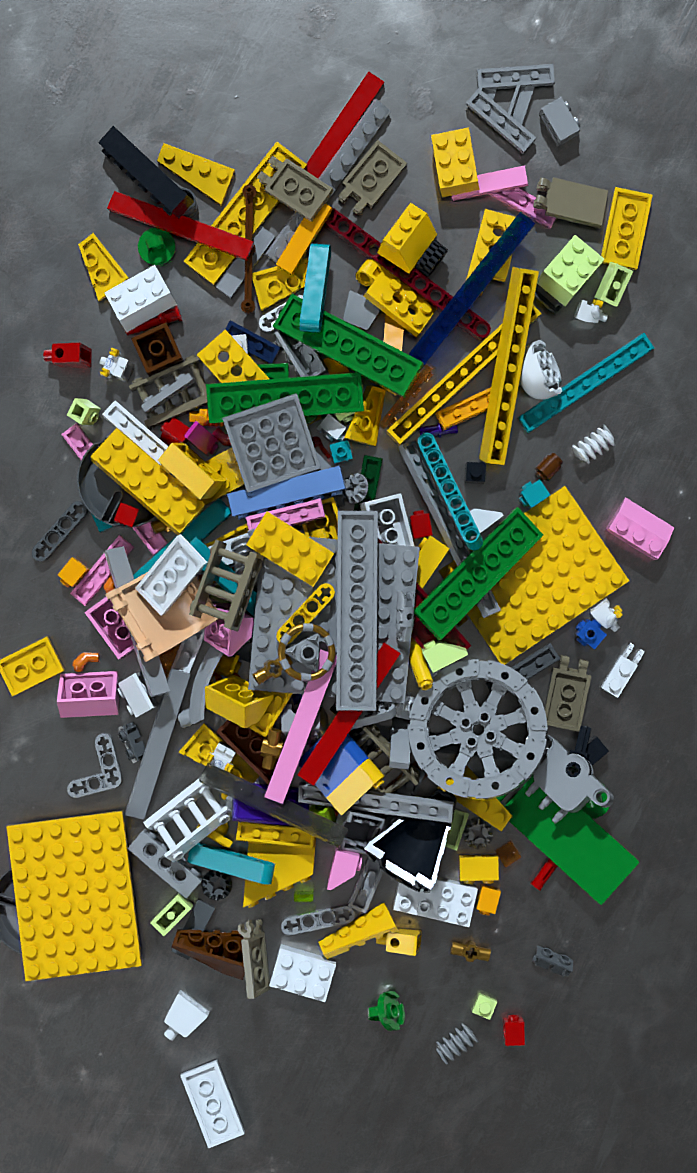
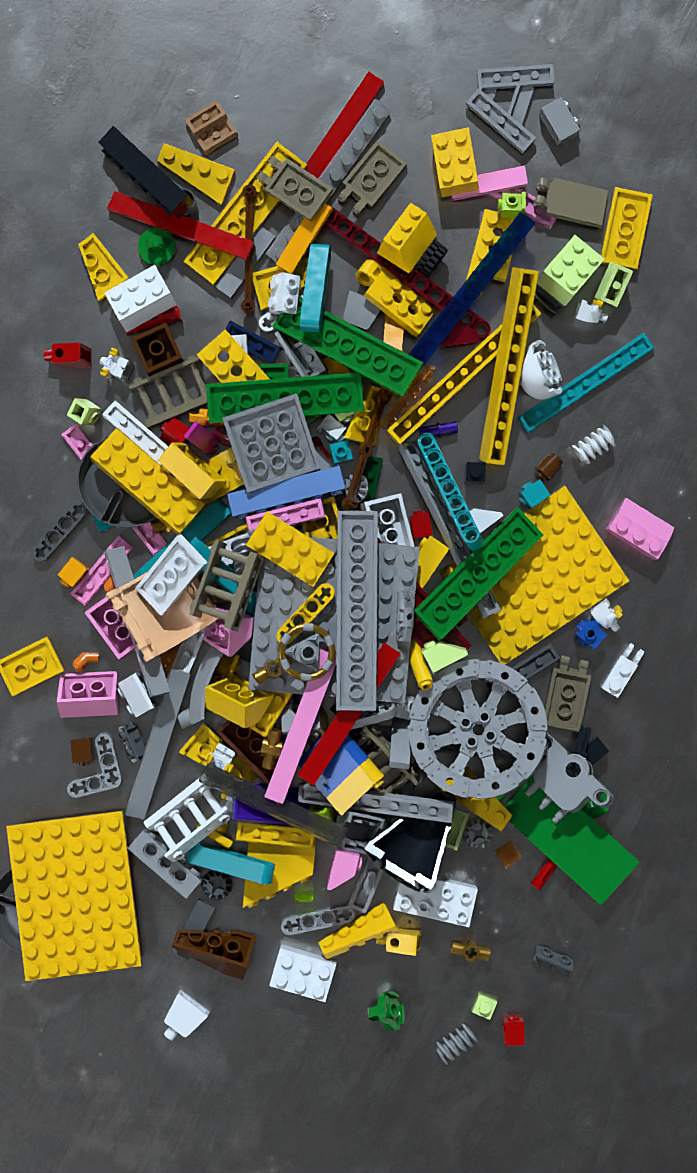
red tile [114,503,139,528] -> none
light grey plate [141,373,195,415] -> none
yellowish green brick [150,893,193,936] -> none
white plate [180,1060,245,1148] -> none
dark tan tile [238,919,270,999] -> none
light orange tile [435,387,491,431] -> none
yellow brick [458,854,499,884] -> none
light orange brick [475,884,501,916] -> none
none -> reddish brown brick [70,737,95,766]
none -> medium nougat slope [185,100,238,155]
none -> white bracket [268,272,300,315]
none -> reddish brown piece [342,390,392,511]
none -> dark red slope [440,321,479,350]
none -> lime brick [497,192,526,219]

